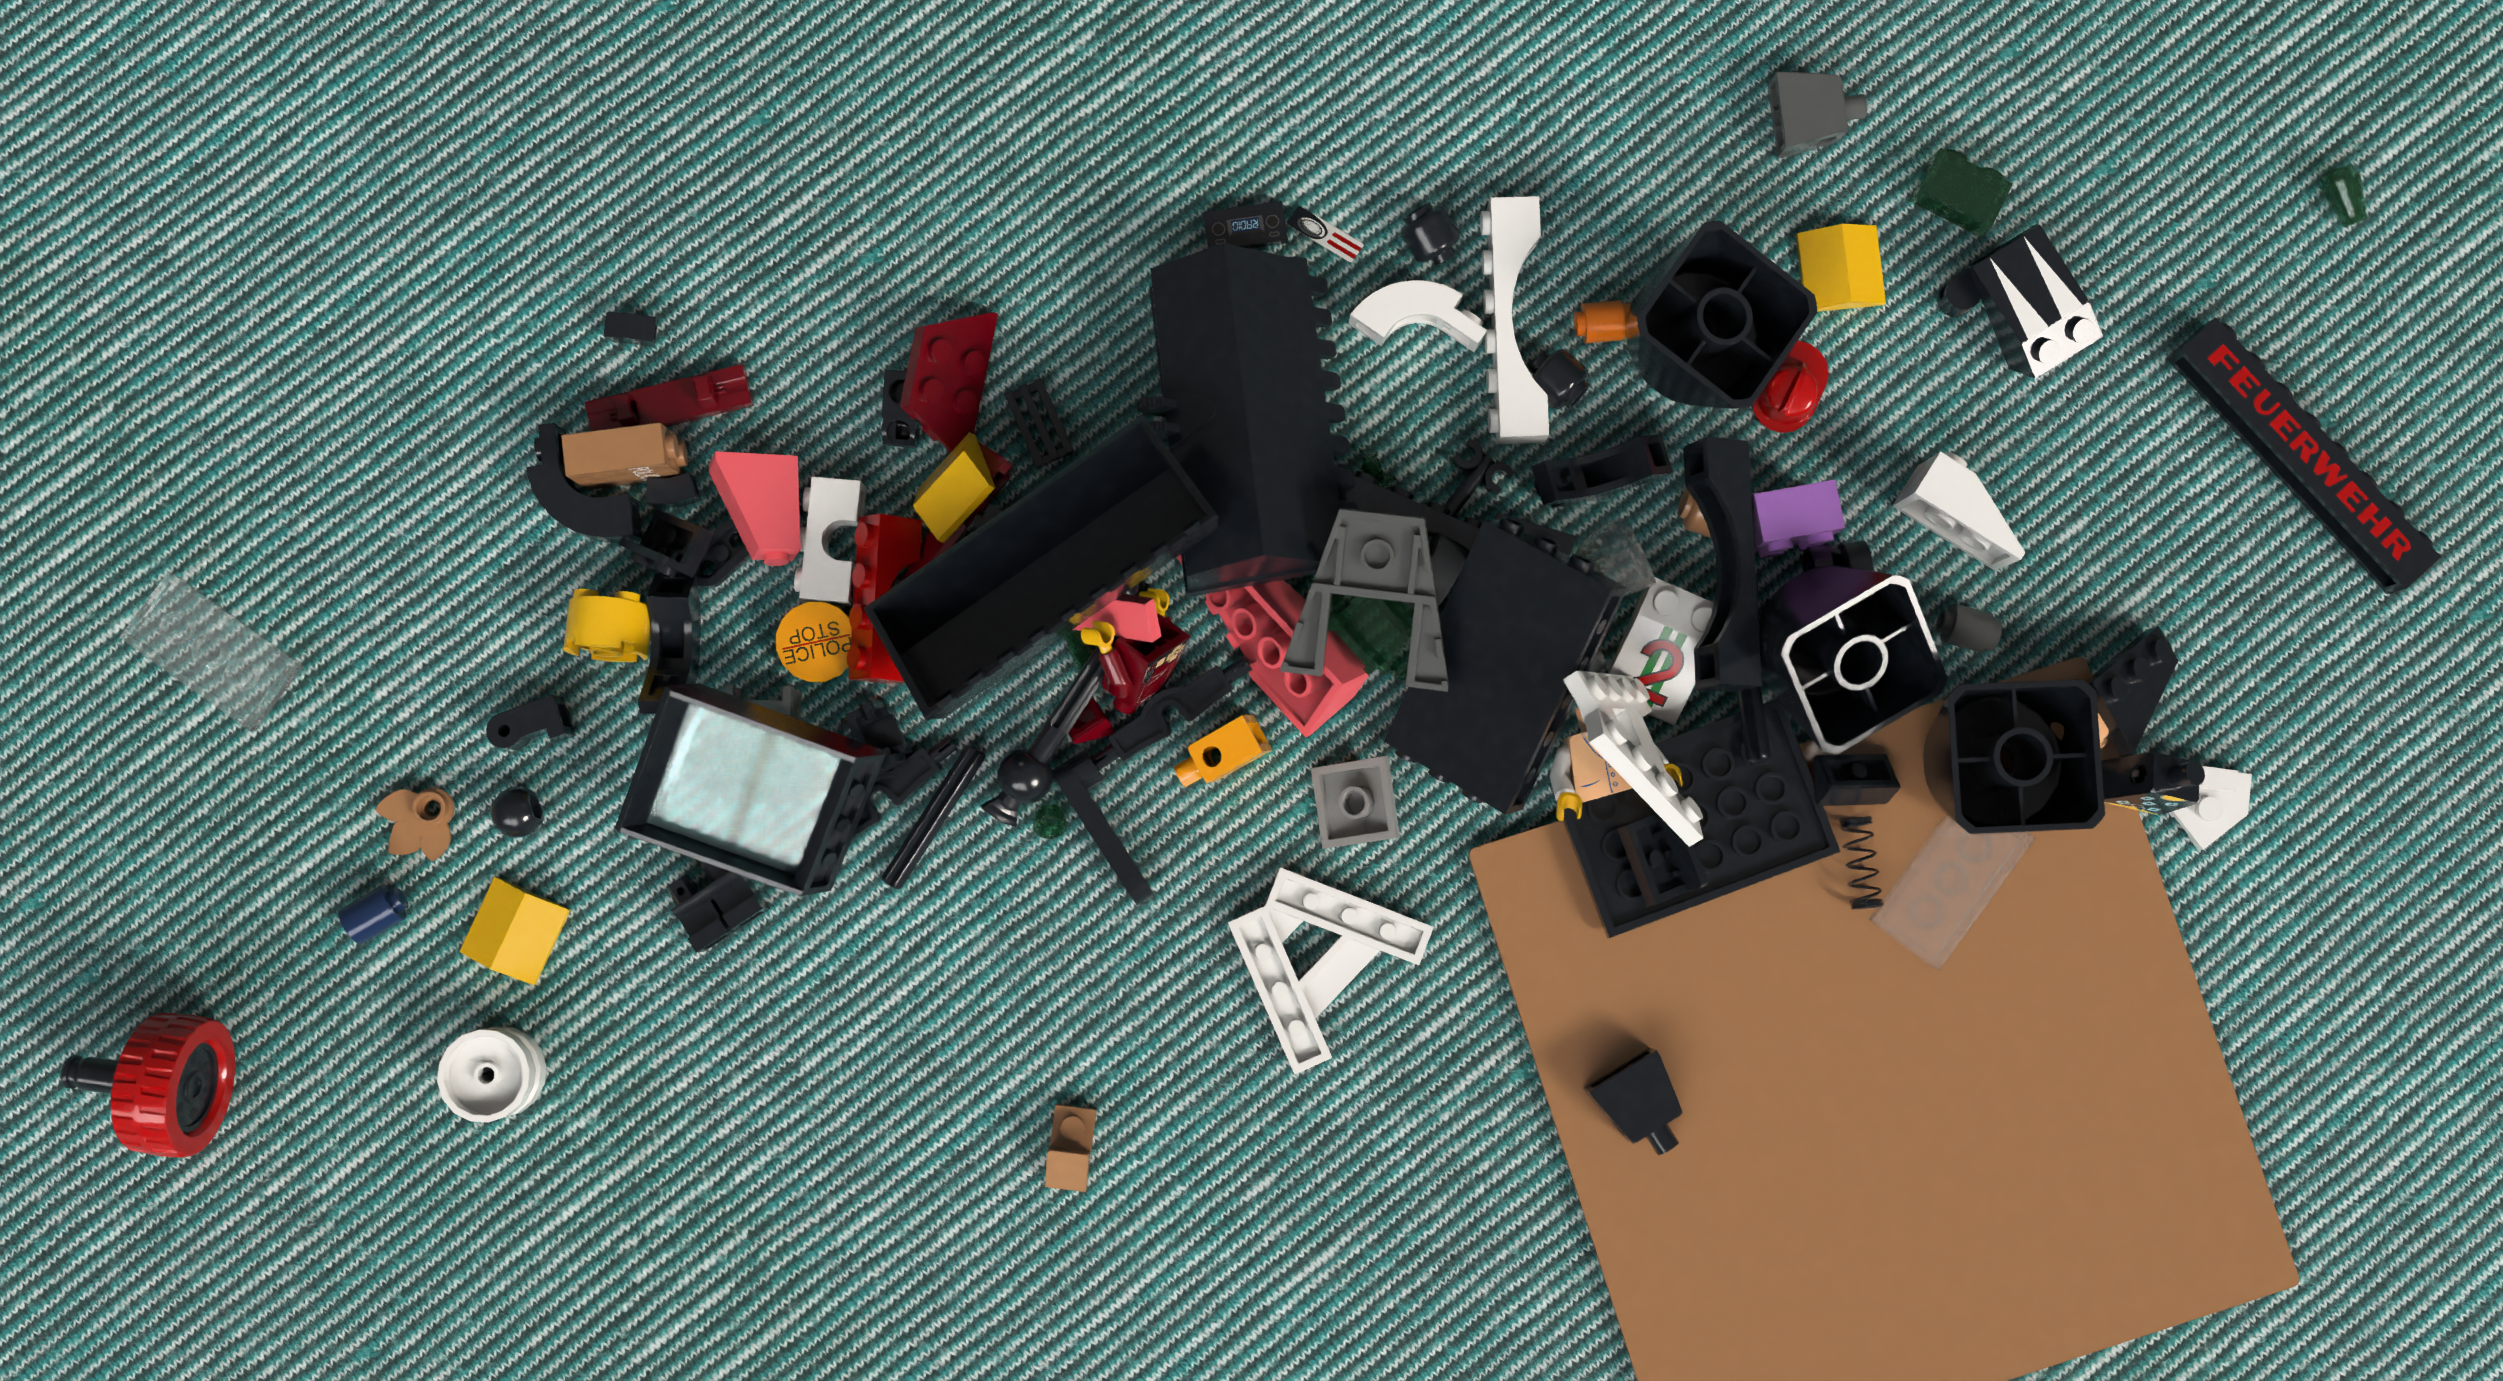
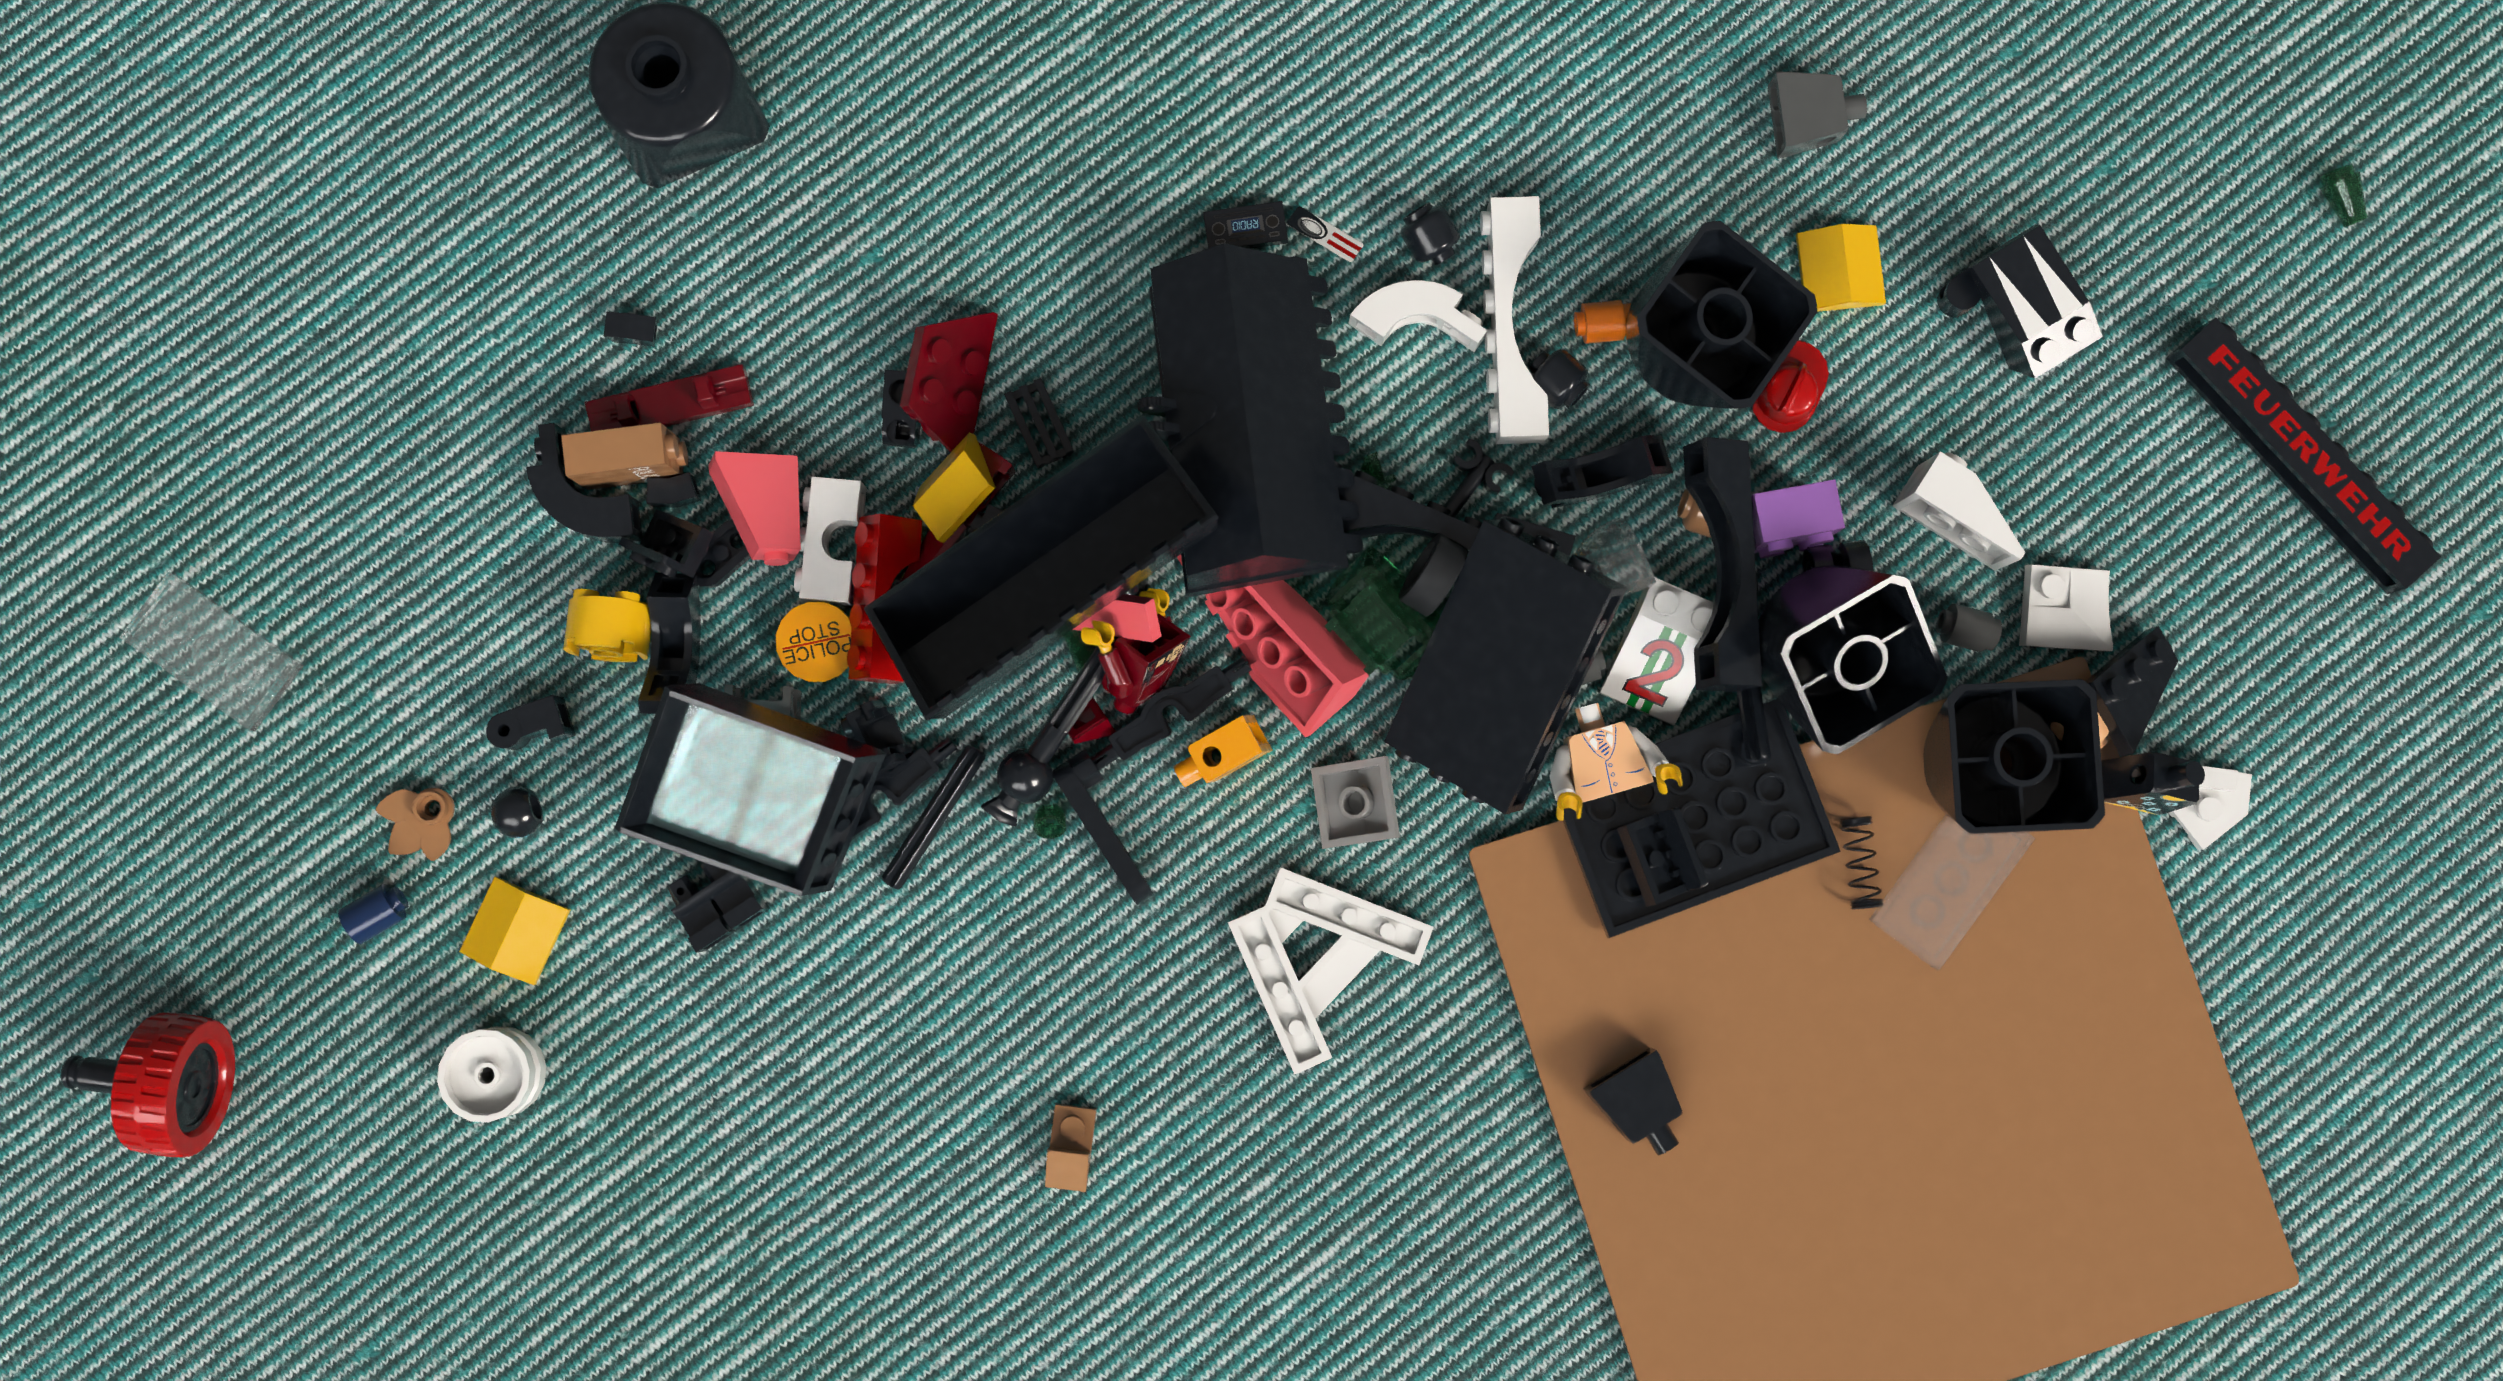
dark grey wing [1280,508,1449,692] -> none
white plate [1563,671,1703,847] -> none
black slope [1813,754,1901,806] -> none
clear green brick [1909,148,2013,237] -> none
none -> black piece [588,2,770,189]
none -> white plate [2019,565,2113,651]

